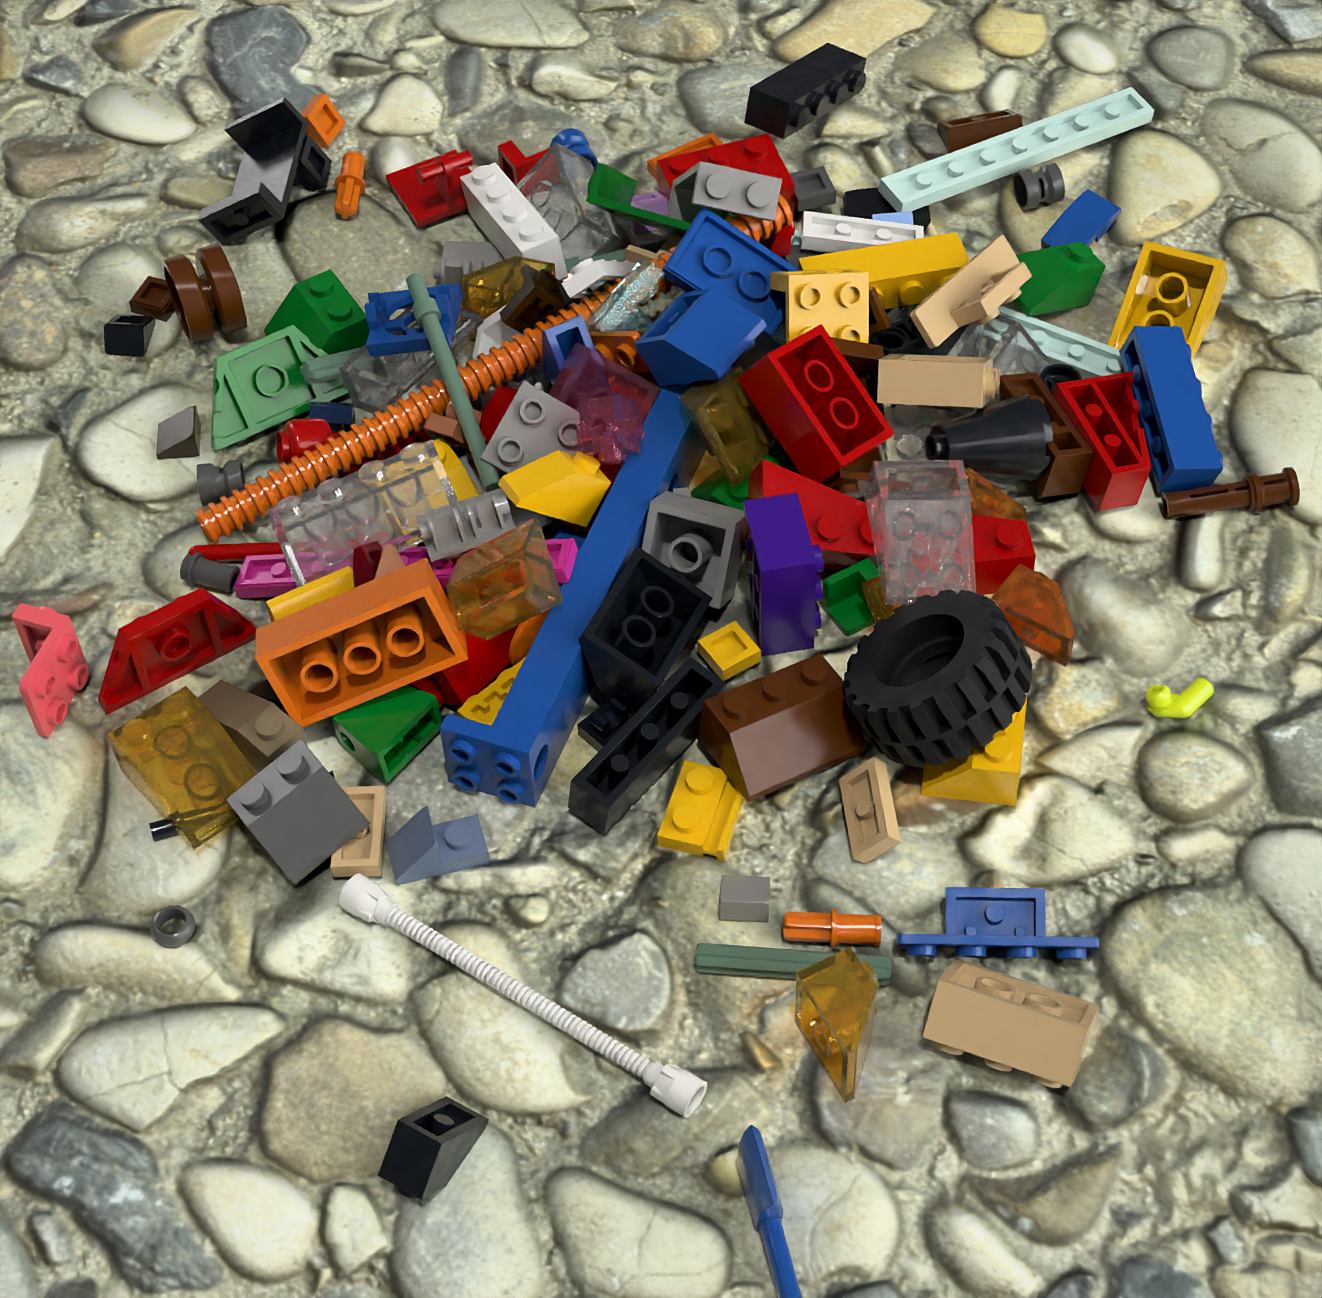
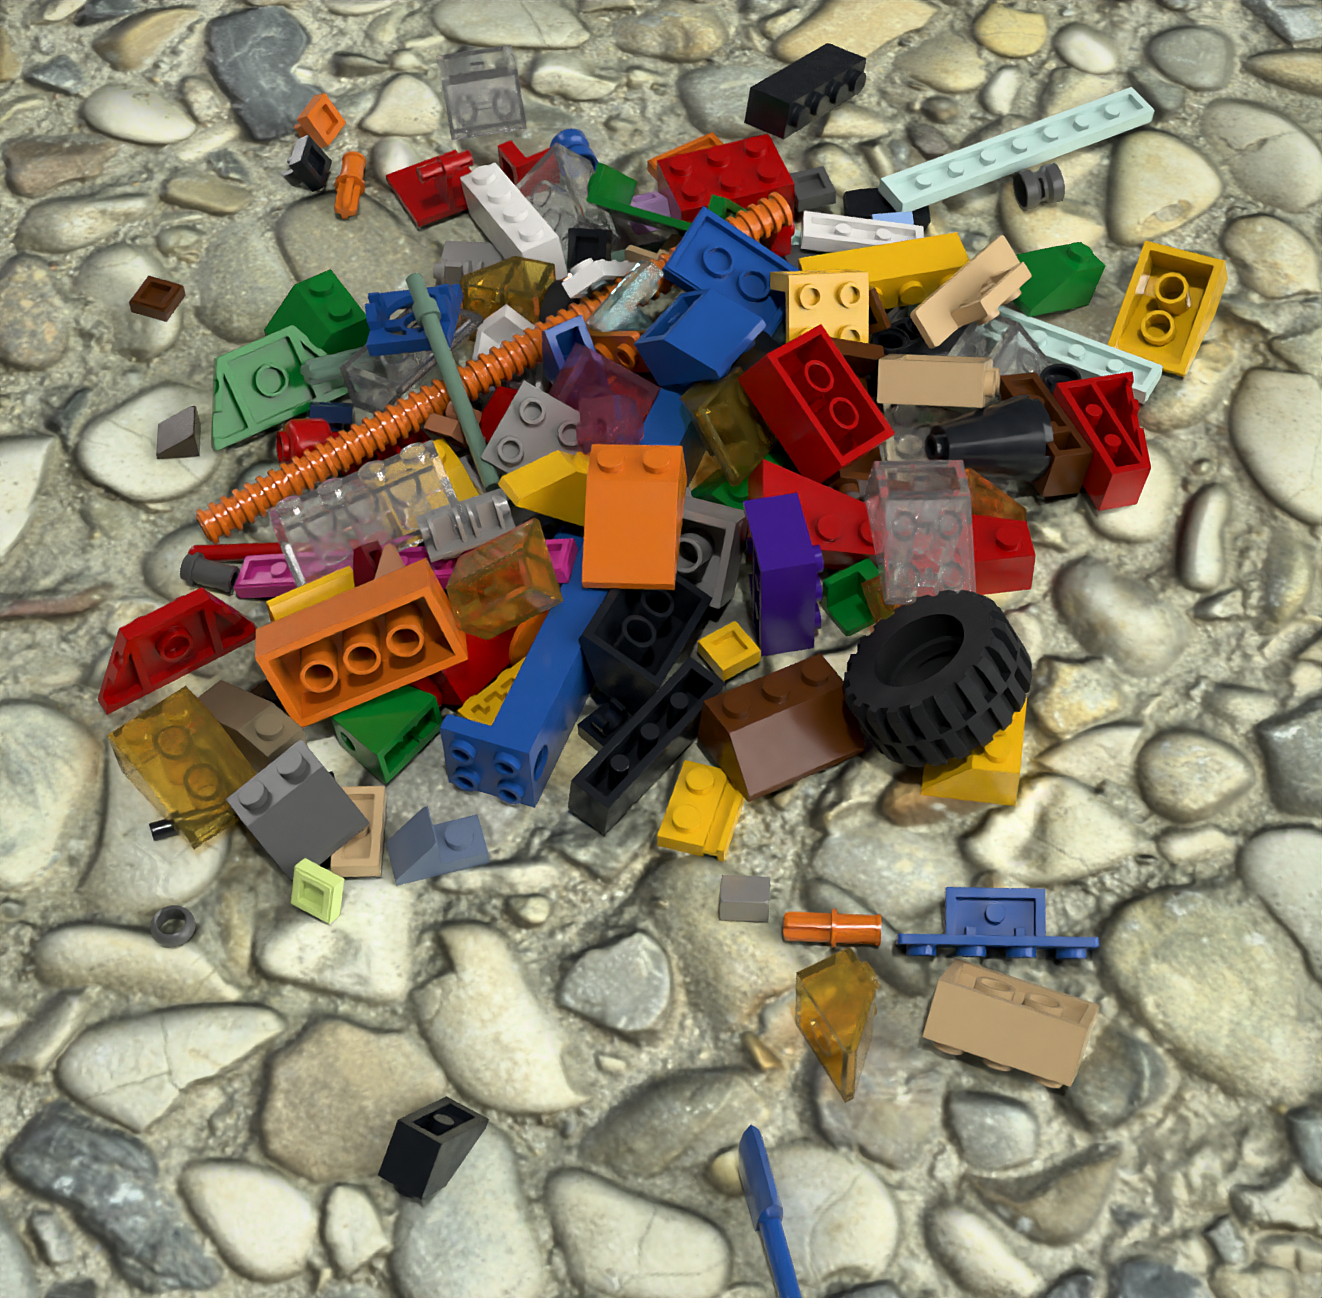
coral bracket [12,603,89,738] -> none
black slope [104,314,156,357] -> none
reddish brown wheel [162,243,247,346] -> none
dark grey wheel [197,459,246,507] -> none
black panel [198,97,309,246] -> none
white hose [338,873,707,1118] -> none
dark brown bracket [499,264,566,334] -> none
light grey panel [666,161,782,223] -> none
sand green axle [694,943,892,986] -> none
tan plate [839,757,901,864] -> none
reddish brown slope [937,109,1023,153] -> none
clear orange slope [991,563,1075,667] -> none
blue slope [1041,189,1121,248] -> none
blue brick [1119,326,1223,493] -> none
neon yellow arm [1145,677,1214,718] -> none
reddish brown pin [1161,467,1300,520] -> none
none -> yellowish green tile [290,858,344,924]
none -> clear slope [436,44,527,140]
none -> black tile [567,228,612,269]
none -> orange slope [581,444,687,590]

